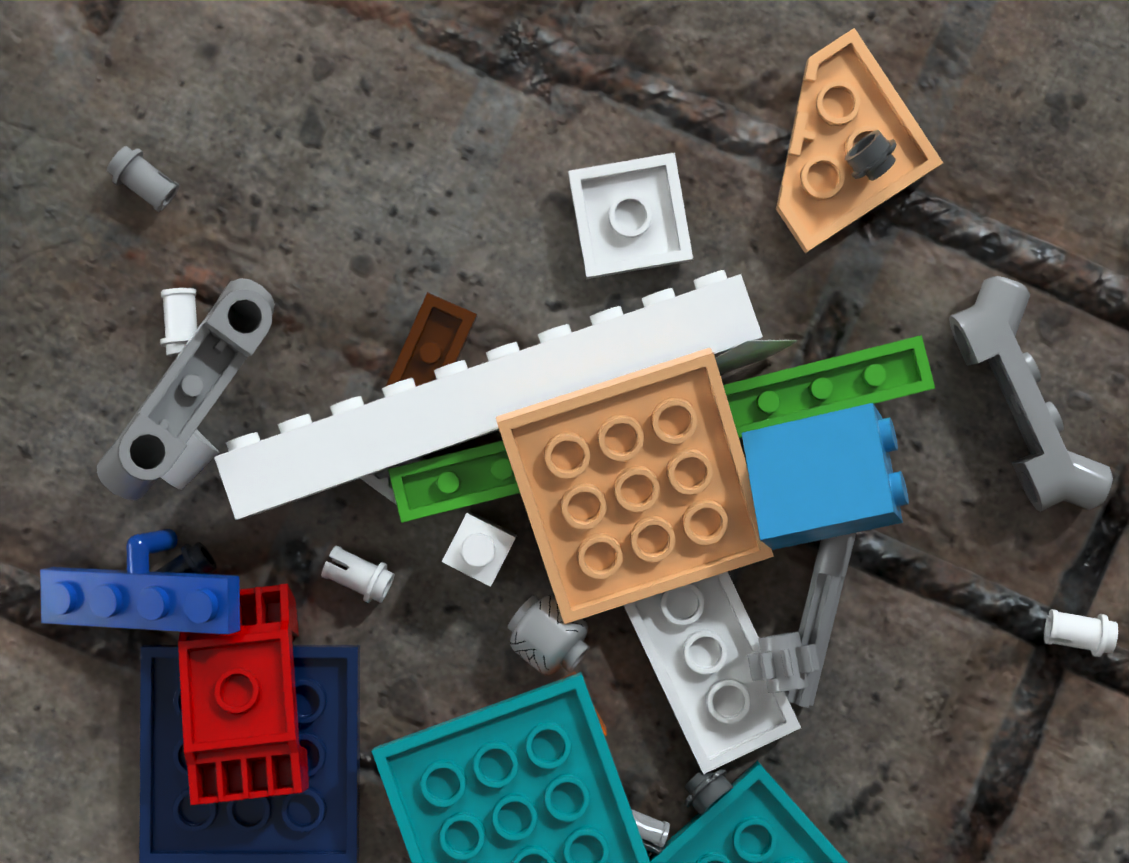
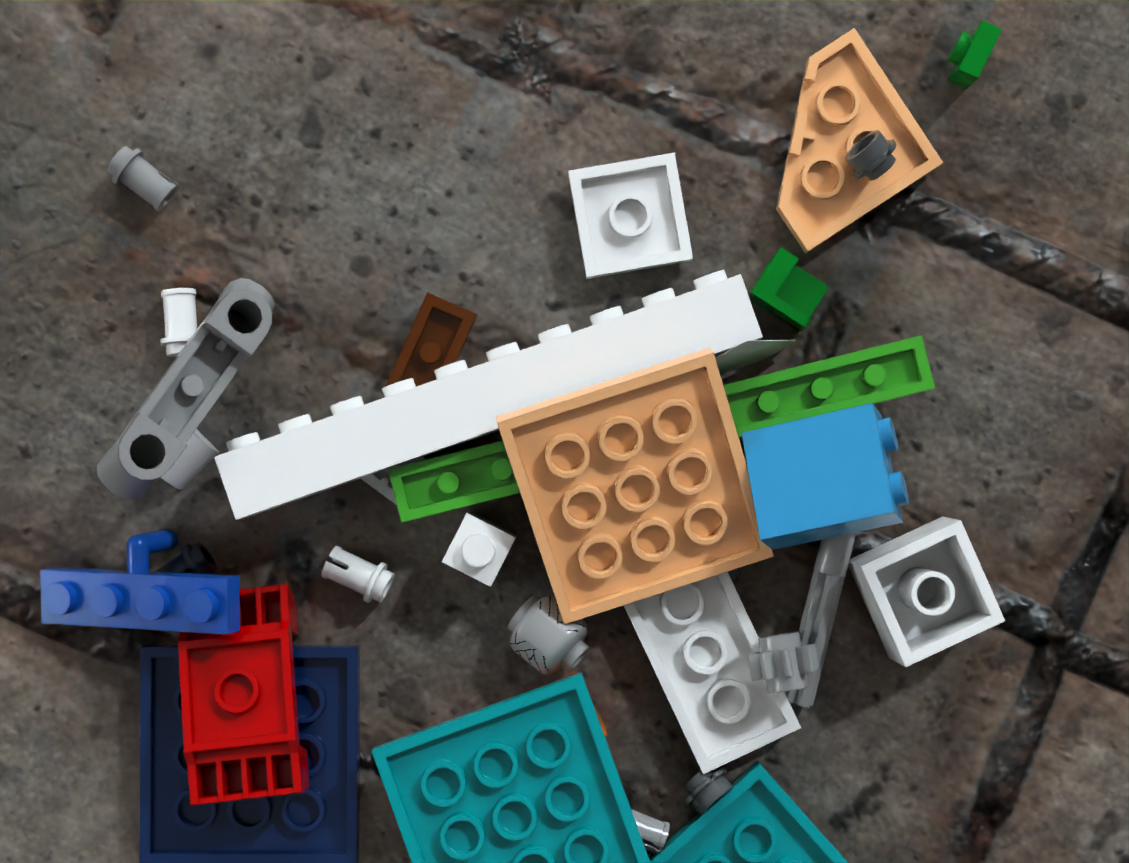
light grey plate [949,276,1113,512] -> none
white pin [1044,609,1118,657] -> none
none -> green panel [748,247,828,332]
none -> white brick [848,516,1005,667]
none -> green plate [947,20,1002,89]

